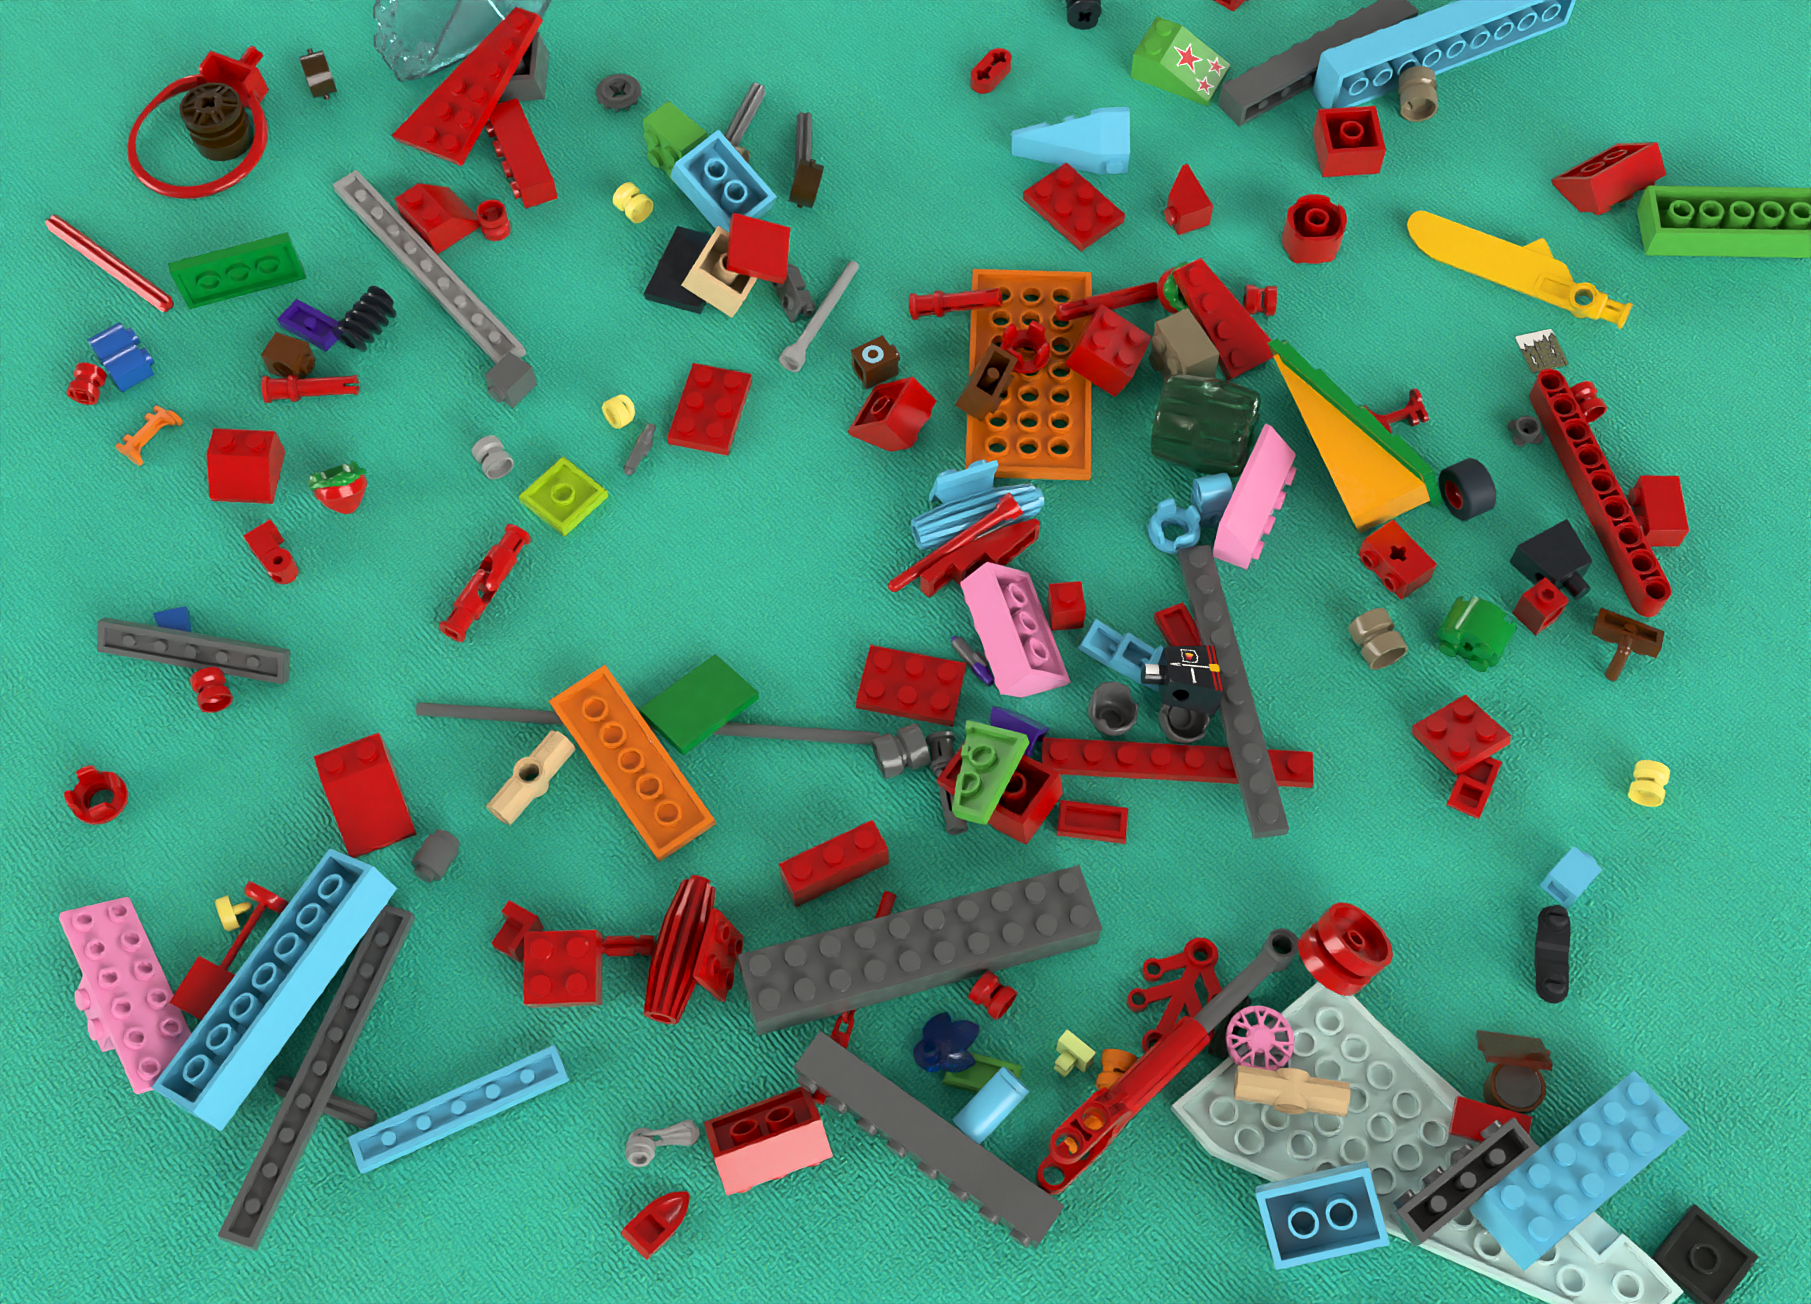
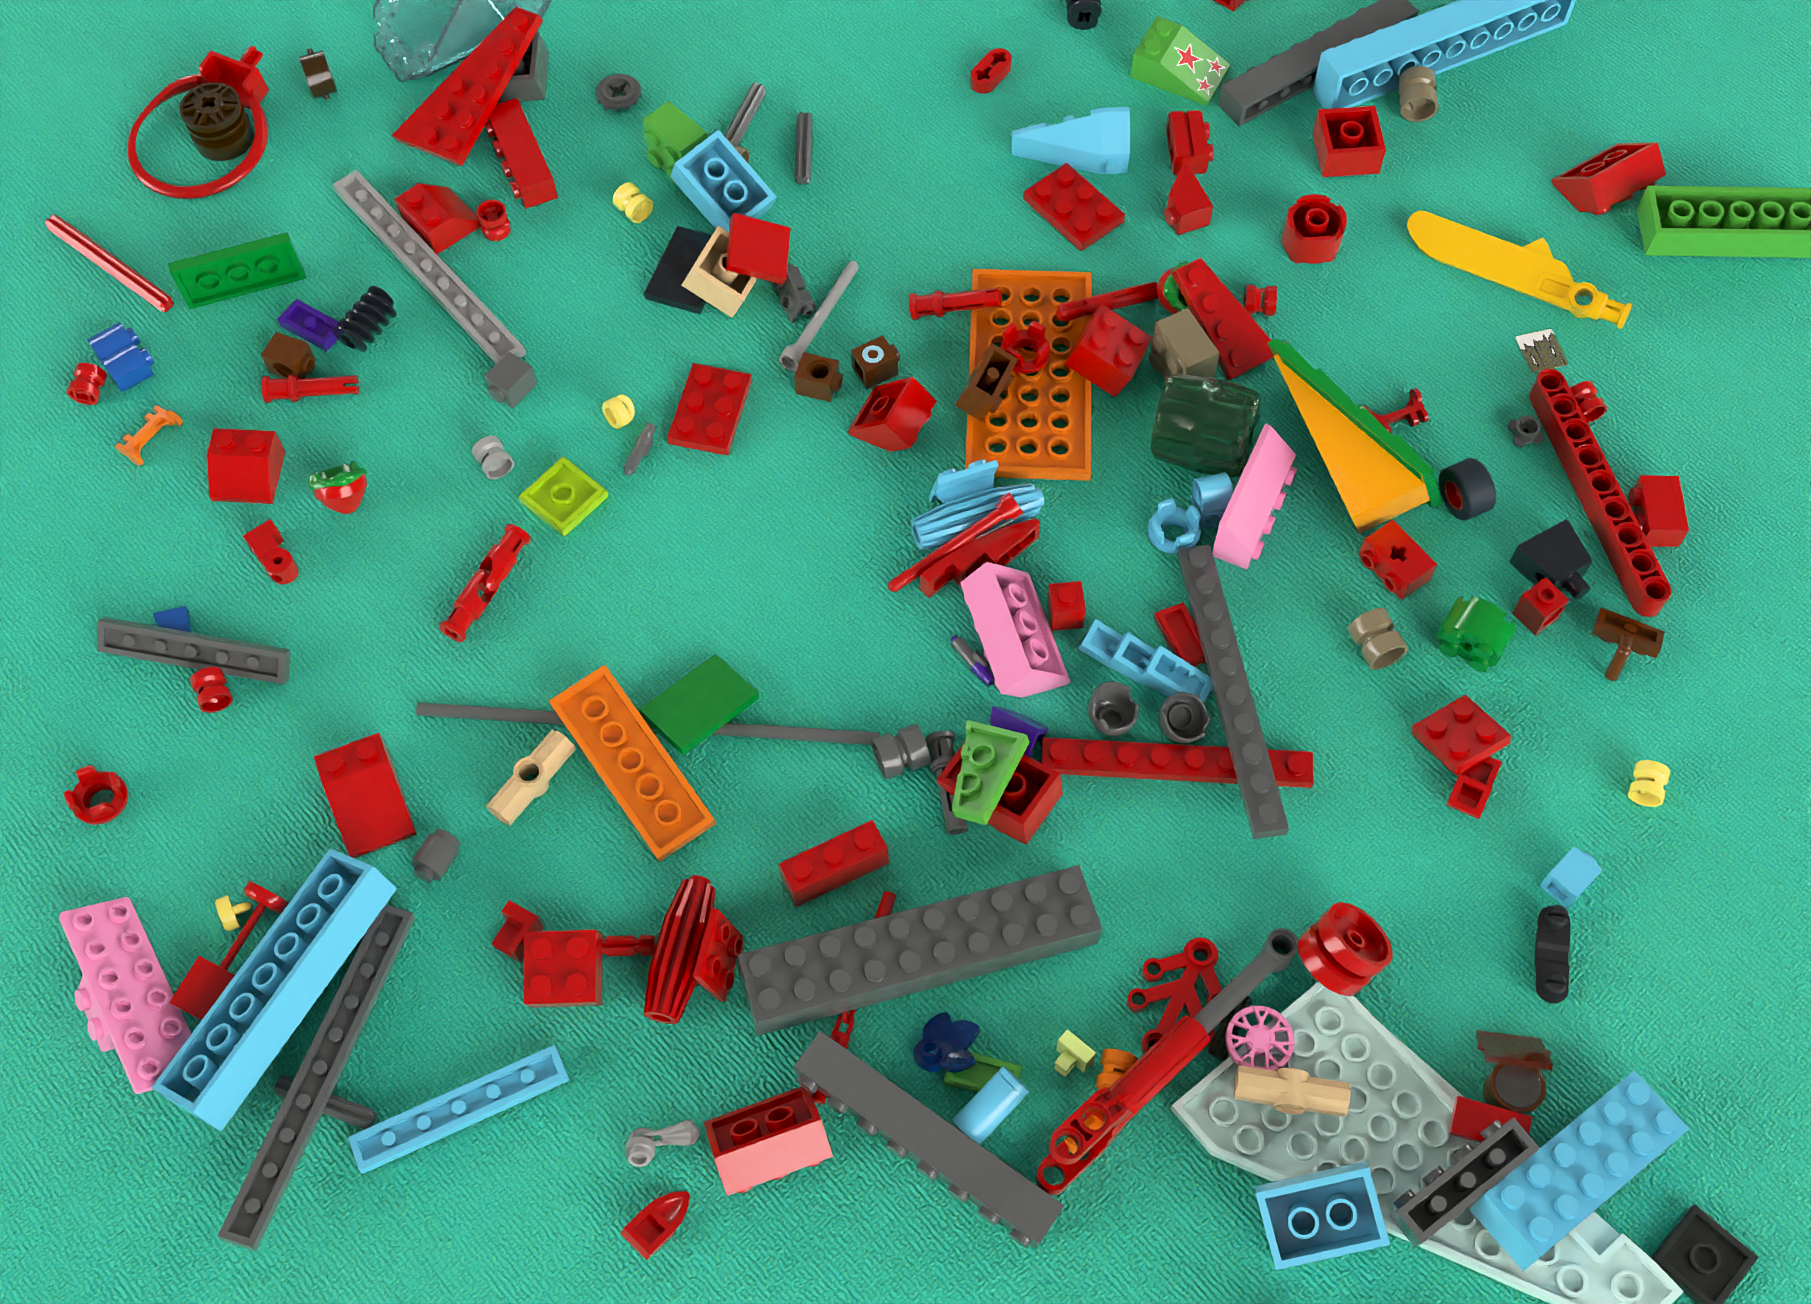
dark brown piece [788,159,824,208] -> none
red plate [855,645,966,727] -> none
red wheel [968,970,1018,1021] -> none
red tile [1057,800,1129,844] -> none
black torso [1140,645,1224,715] -> none
none -> reddish brown brick [794,352,843,402]
none -> red brick [1166,110,1214,175]

